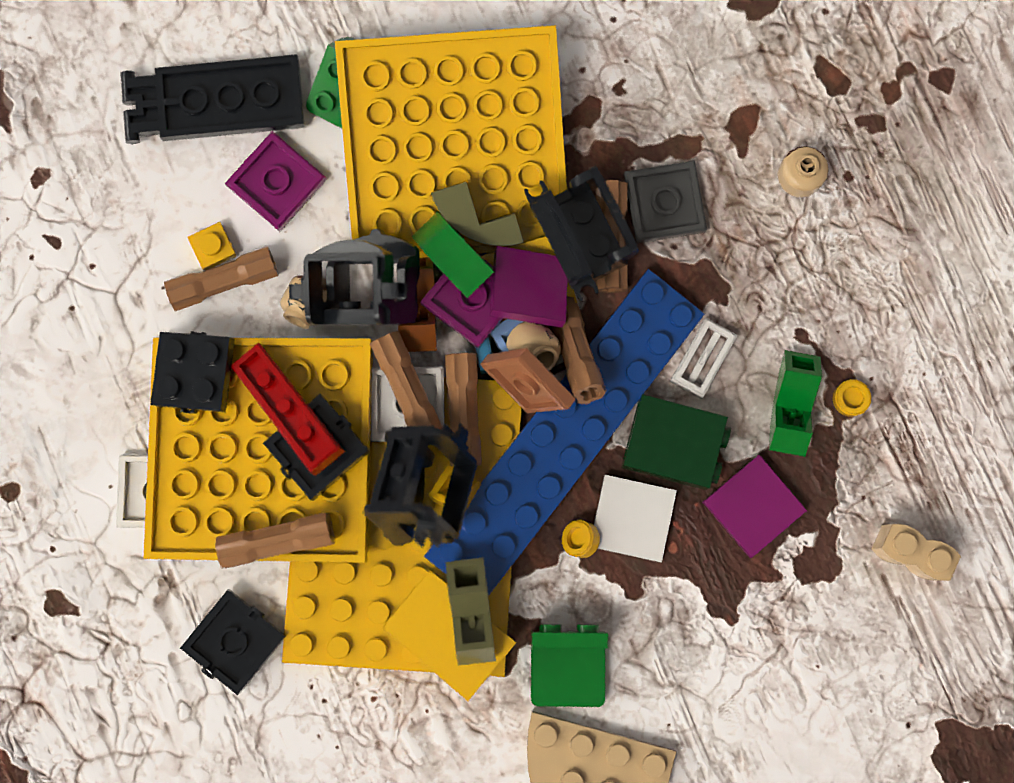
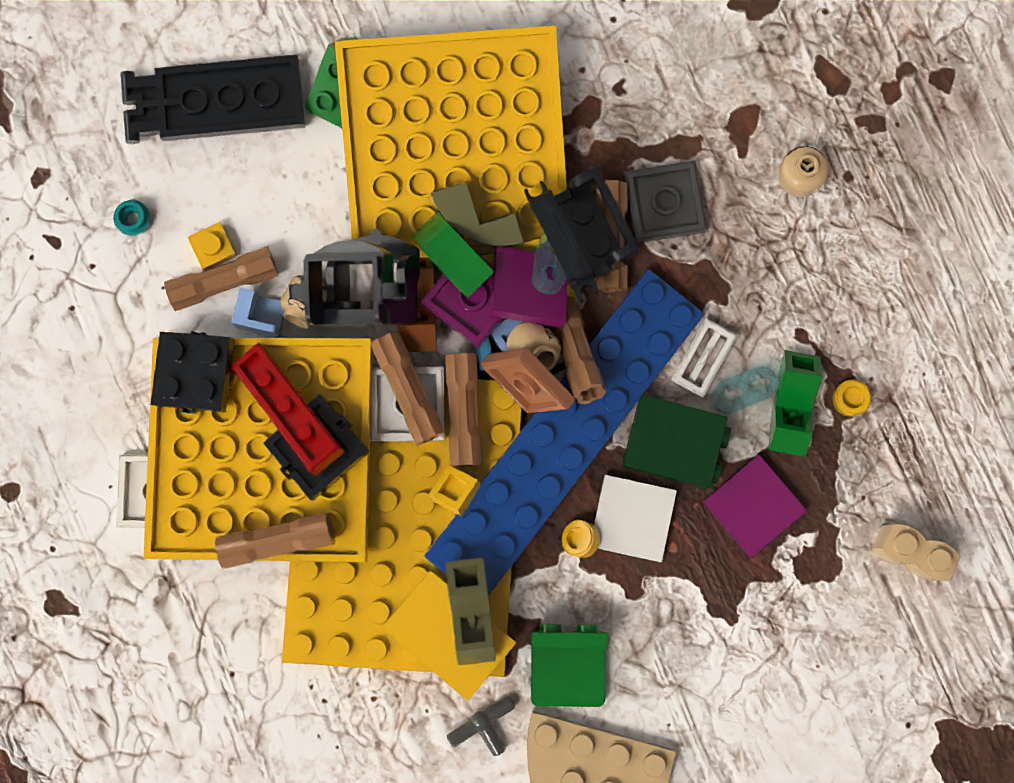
black plate [180,589,286,695] -> none
magenta tile [224,131,327,232] -> none
black animal [363,423,477,548] -> none
none -> teal plate [113,200,151,236]
none -> light blue panel [231,287,284,338]
none -> dark grey piece [447,696,515,757]
none -> clear light blue beam [531,231,567,294]
none -> clear light blue beam [710,366,779,414]

